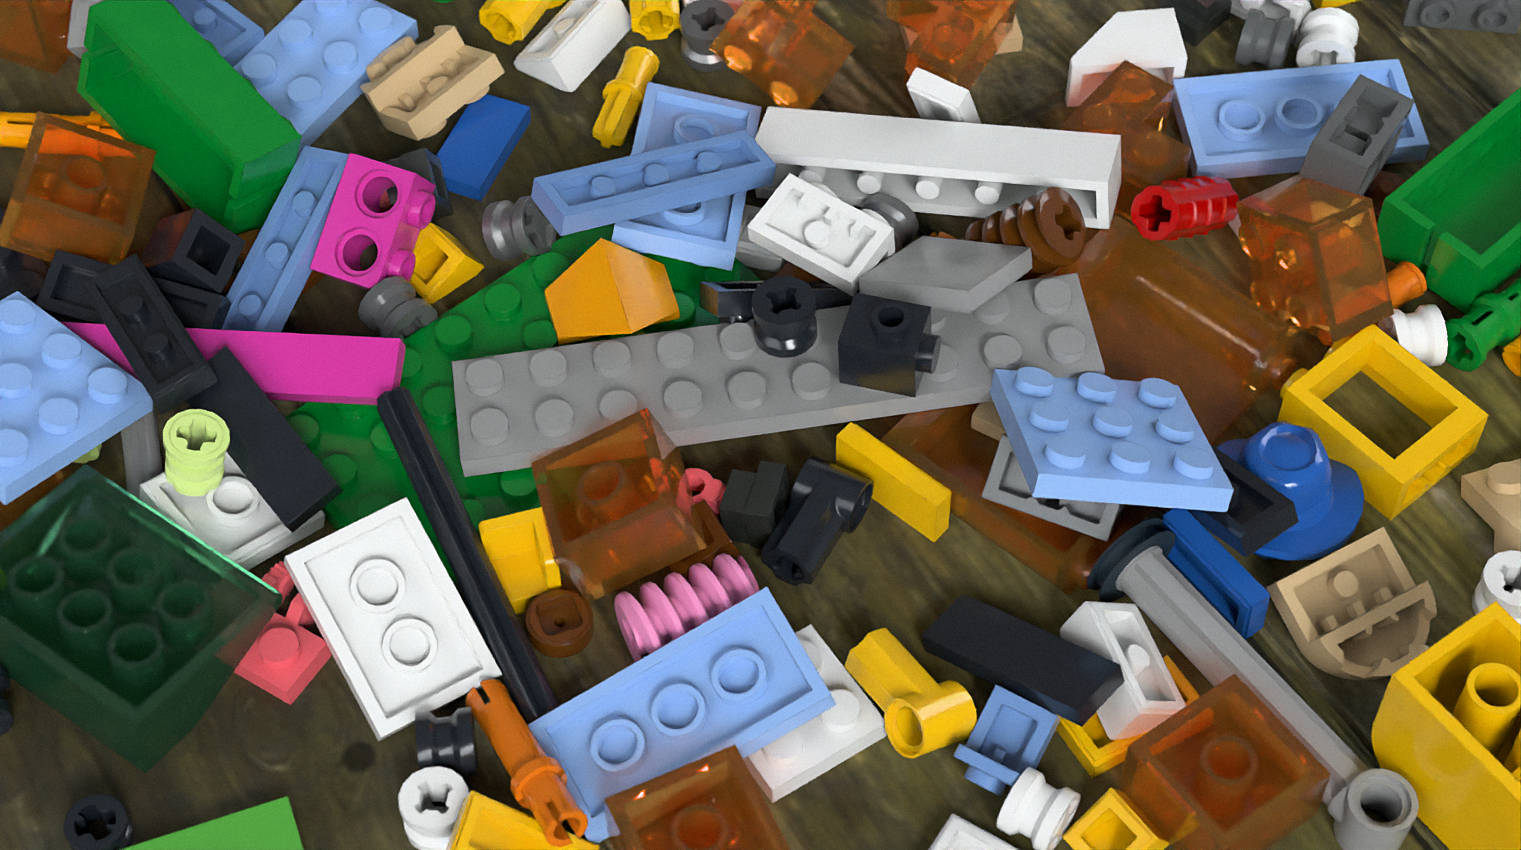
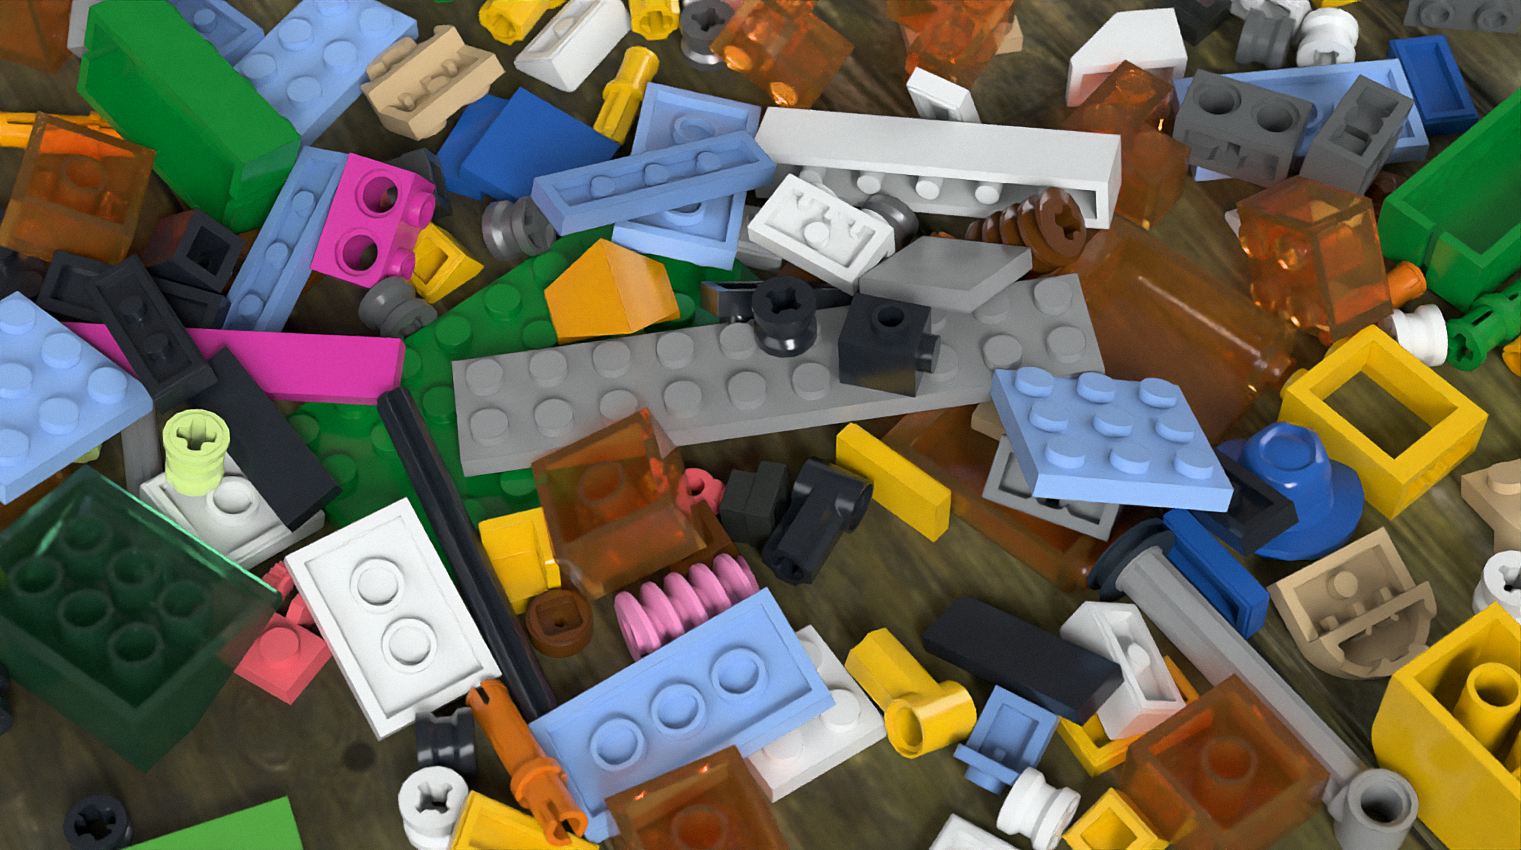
red axle [1131,176,1239,241] -> none
none -> blue tile [458,87,621,236]
none -> dark grey brick [1168,69,1313,193]
none -> blue tile [1386,34,1479,137]

